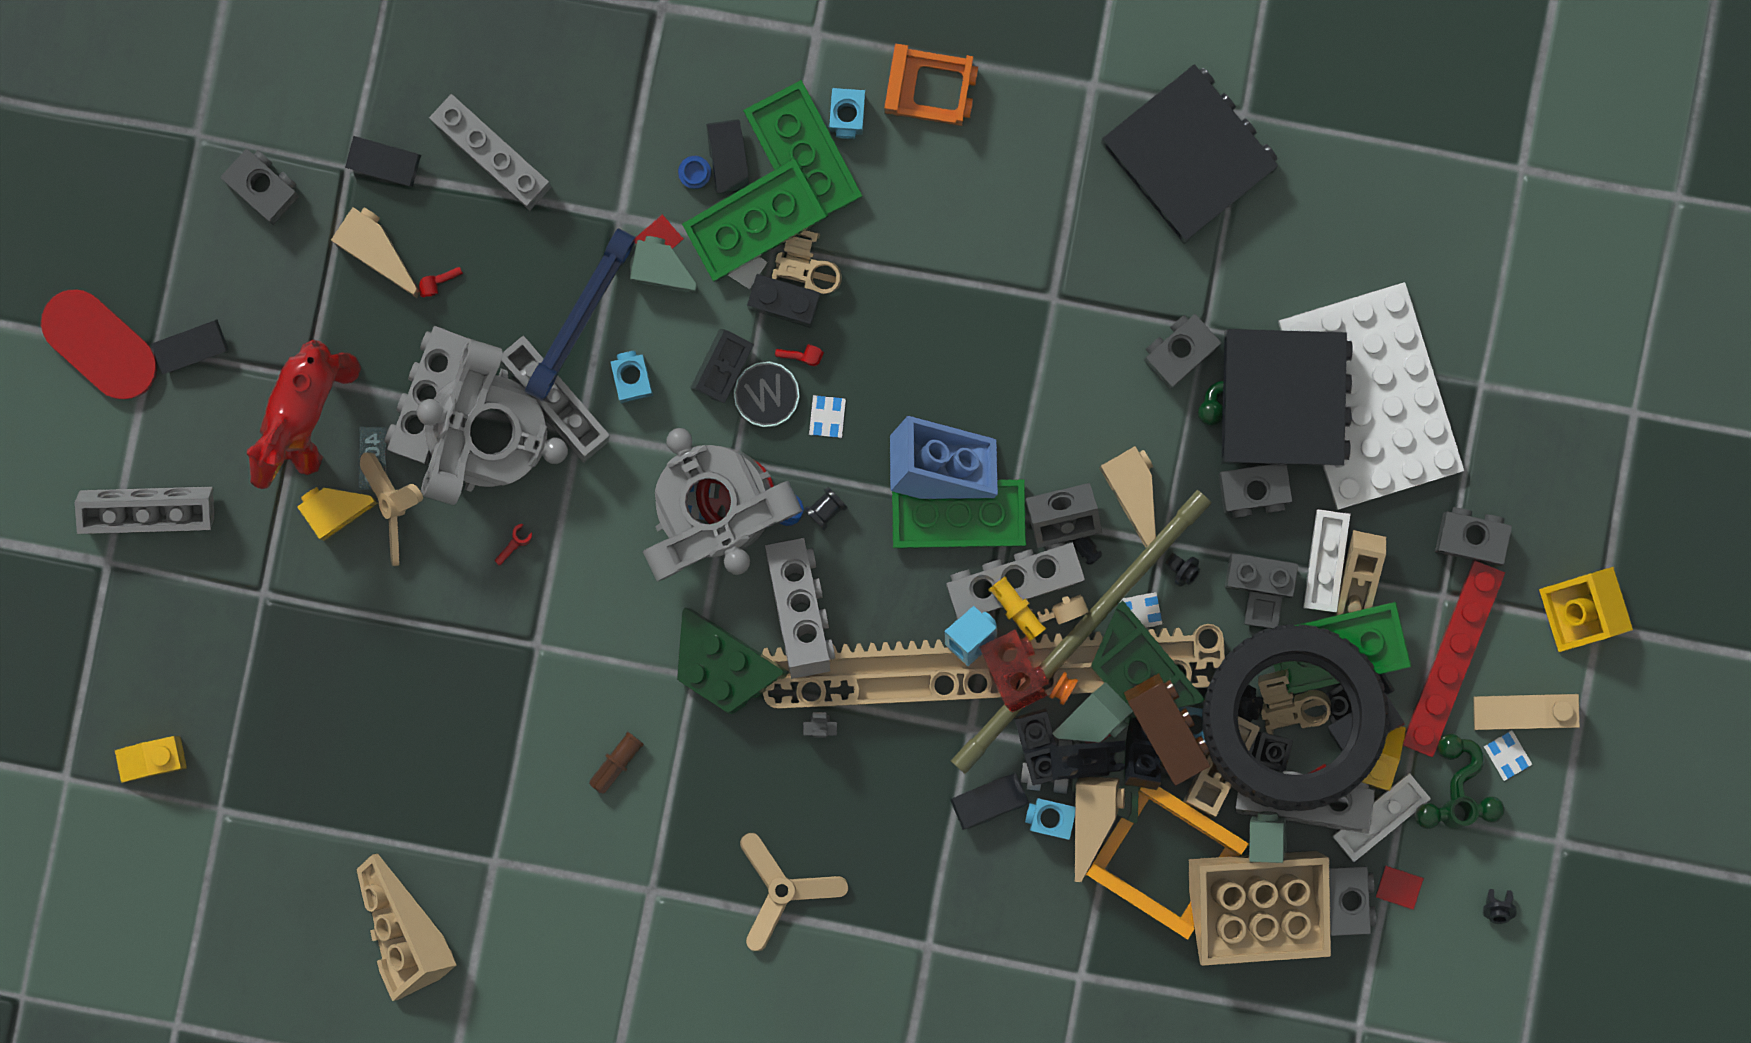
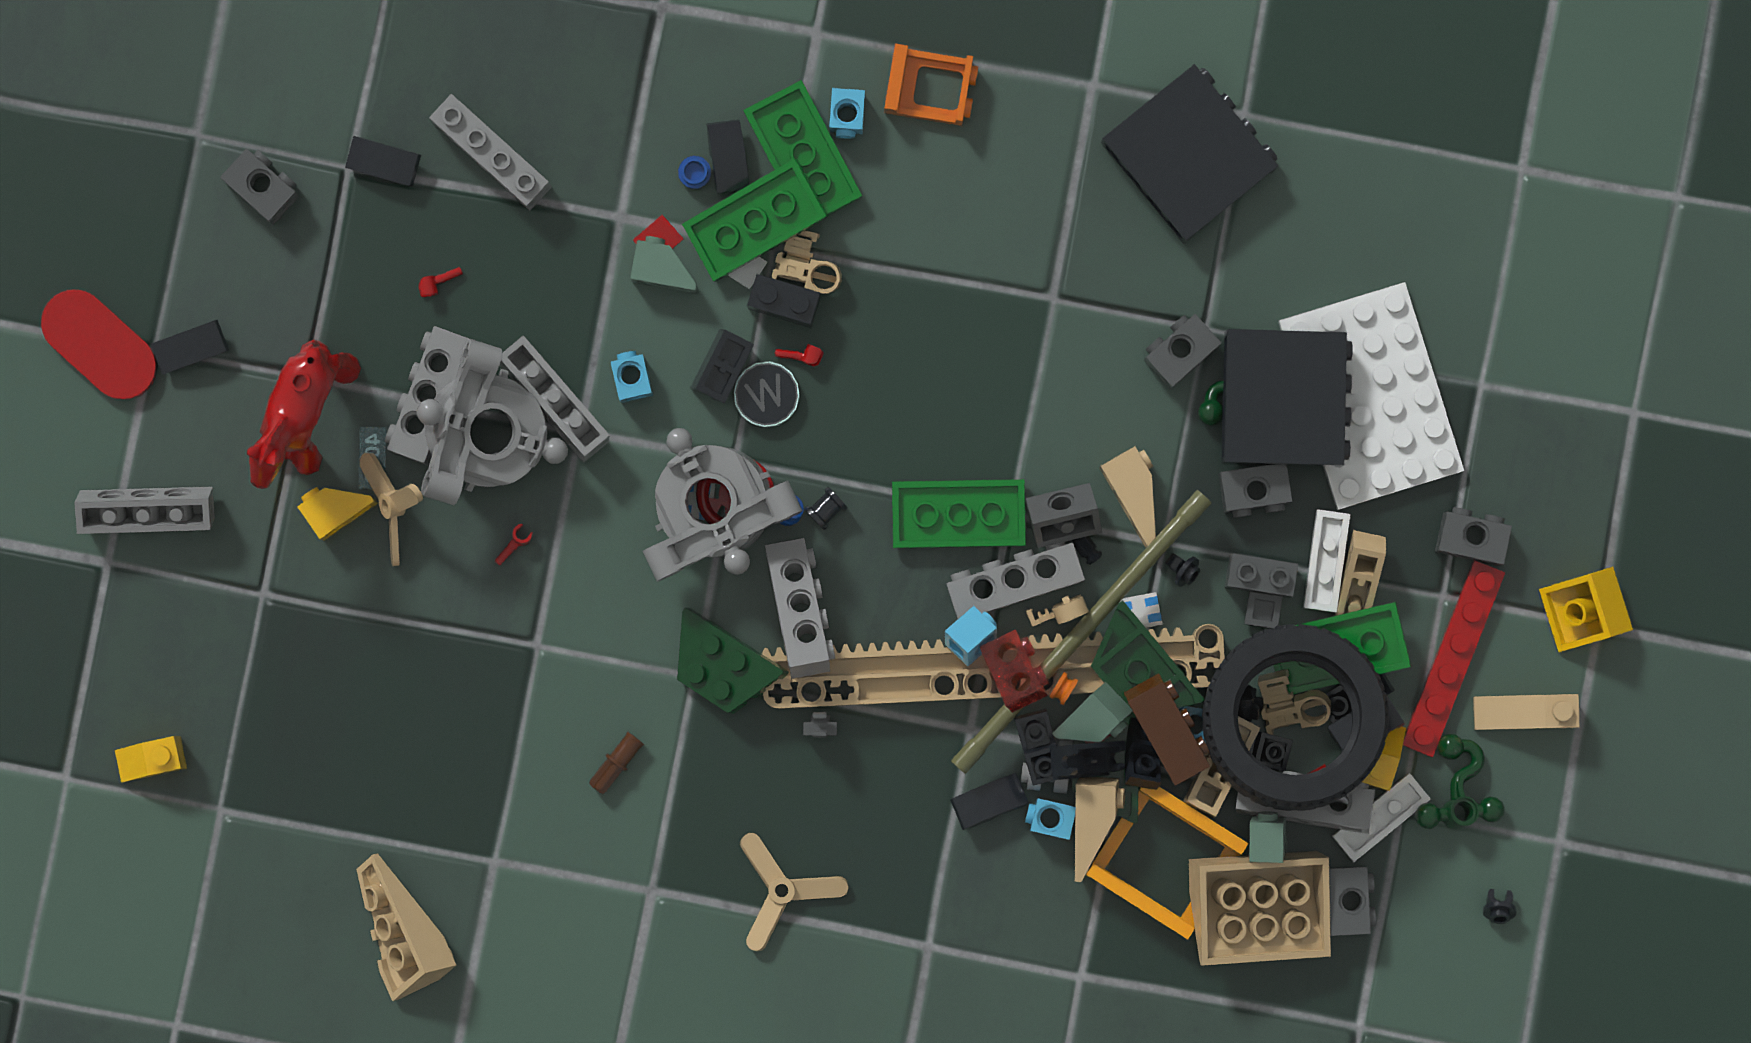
tan slope [331,207,420,298] -> none
dark blue piece [525,228,636,401] -> none
white sticker [809,395,846,438] -> none
medium blue slope [890,416,998,499] -> none
yellow pin [988,577,1046,642] -> none
red sticker [1376,866,1424,910] -> none
white sticker [1484,730,1532,781] -> none

